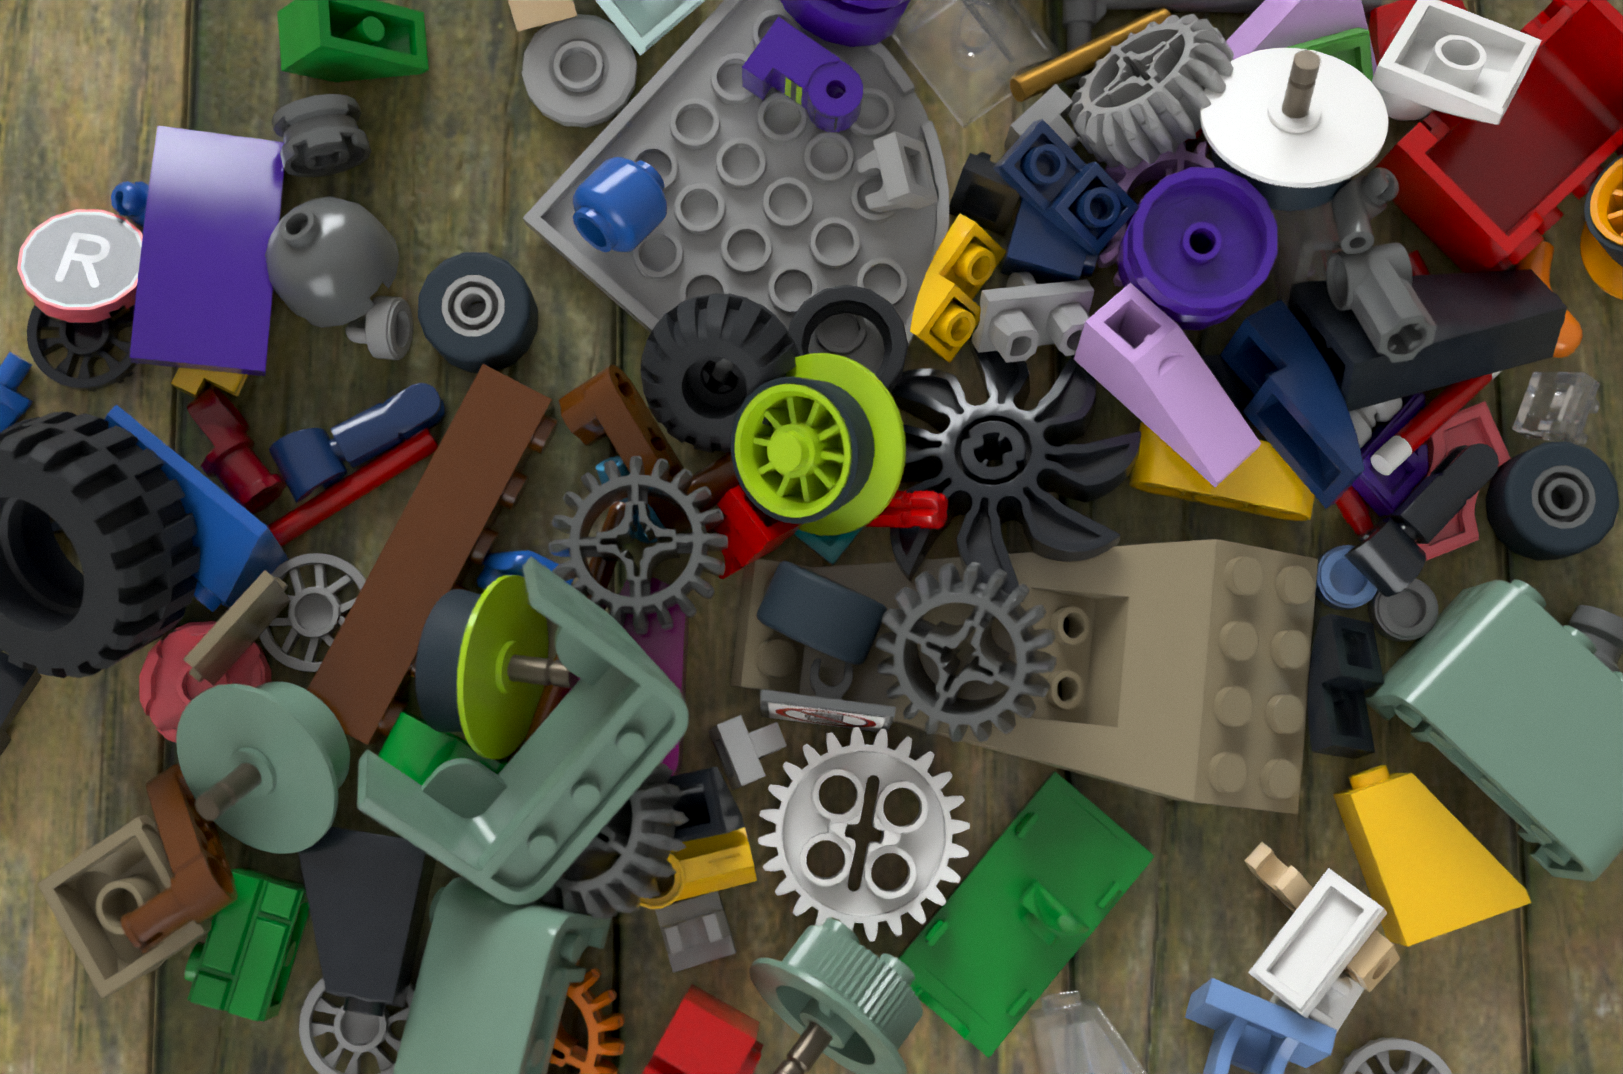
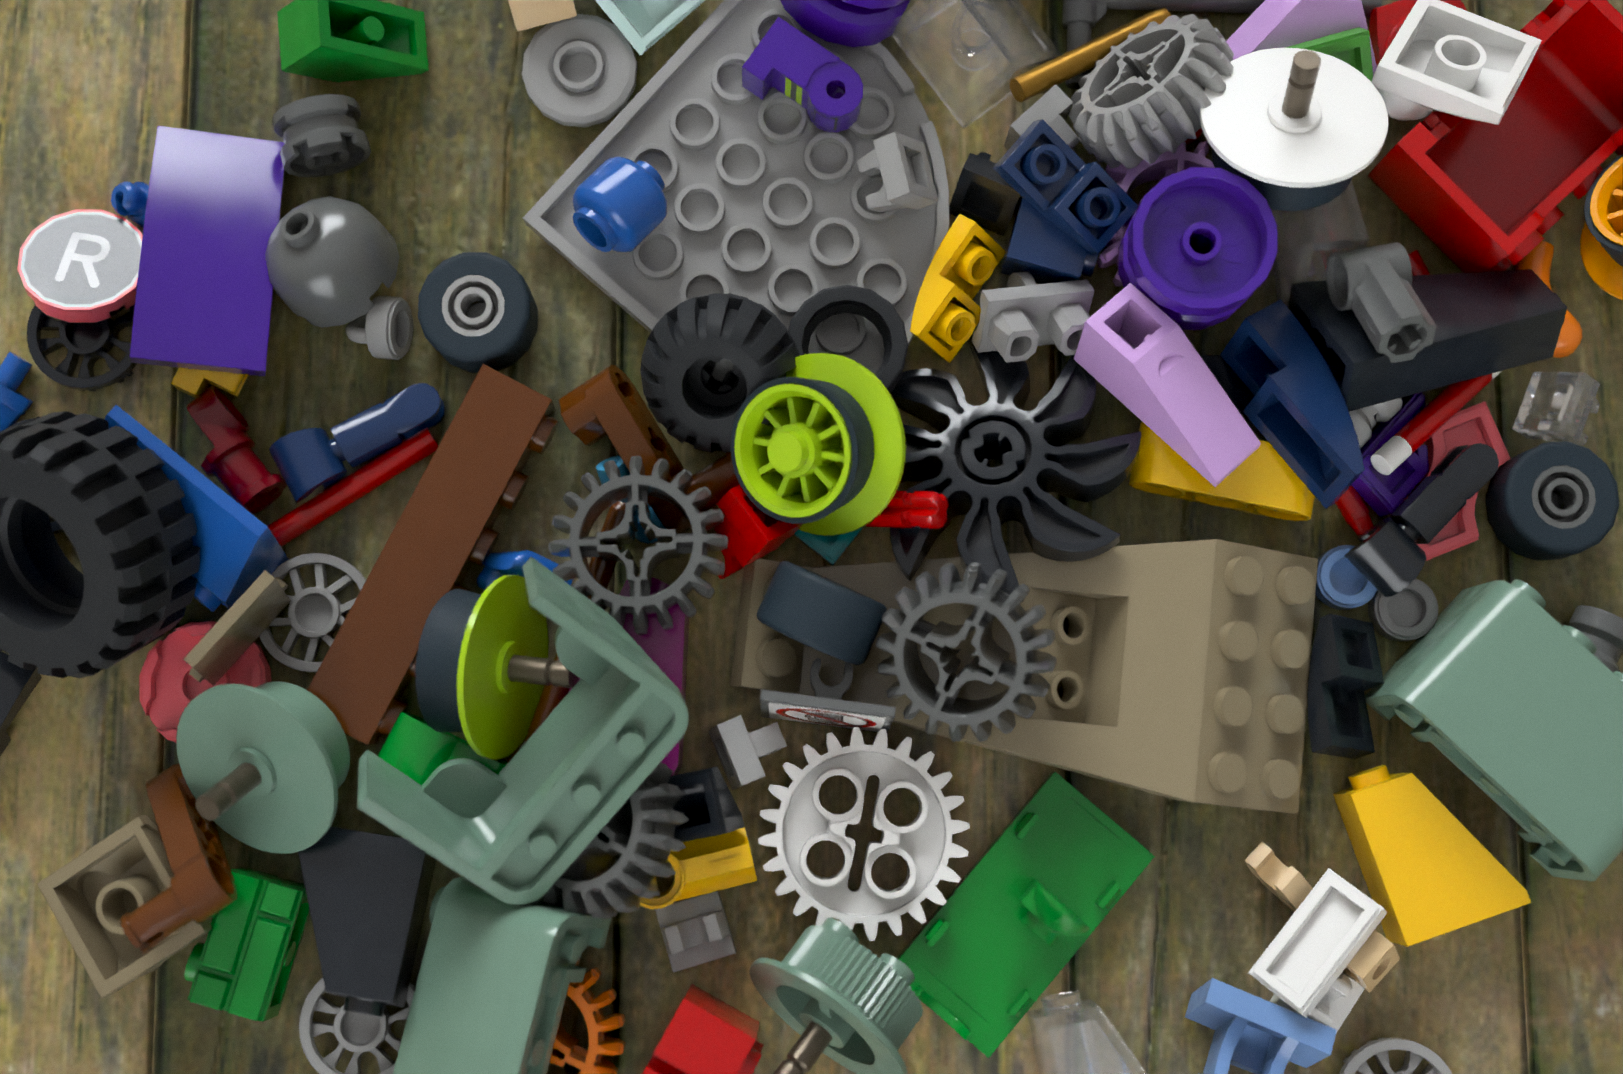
dark grey arm [1332,167,1399,254] -> none

